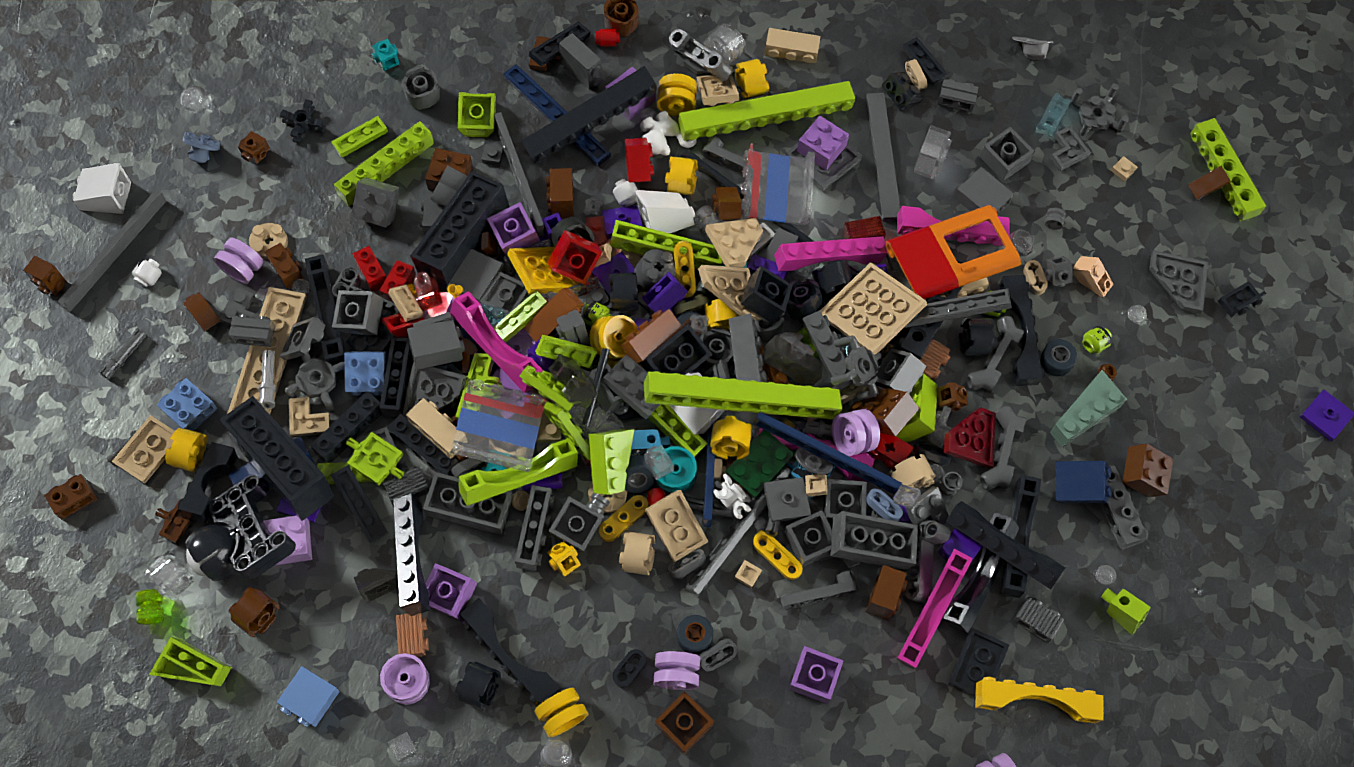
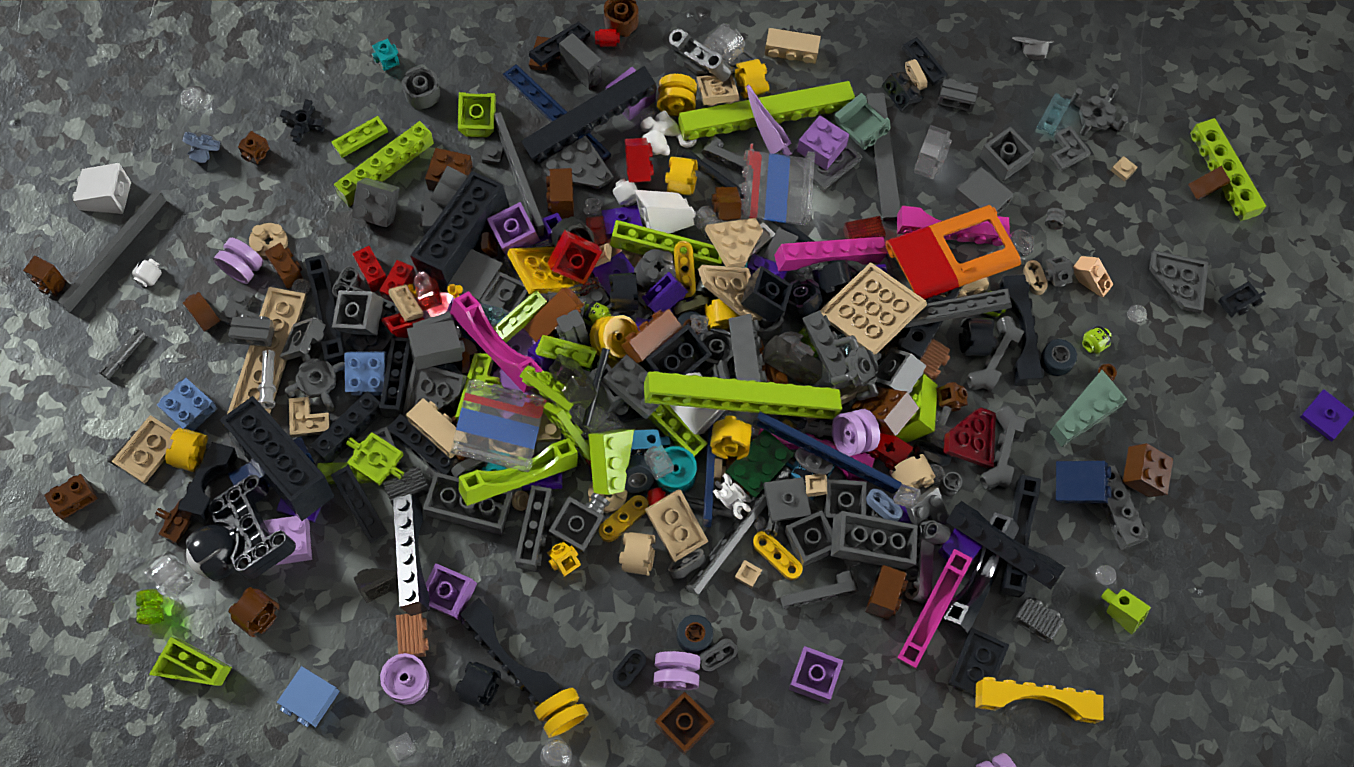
none -> dark grey plate [540,136,614,189]
none -> lavender piece [746,85,792,157]
none -> sand green panel [835,93,891,150]

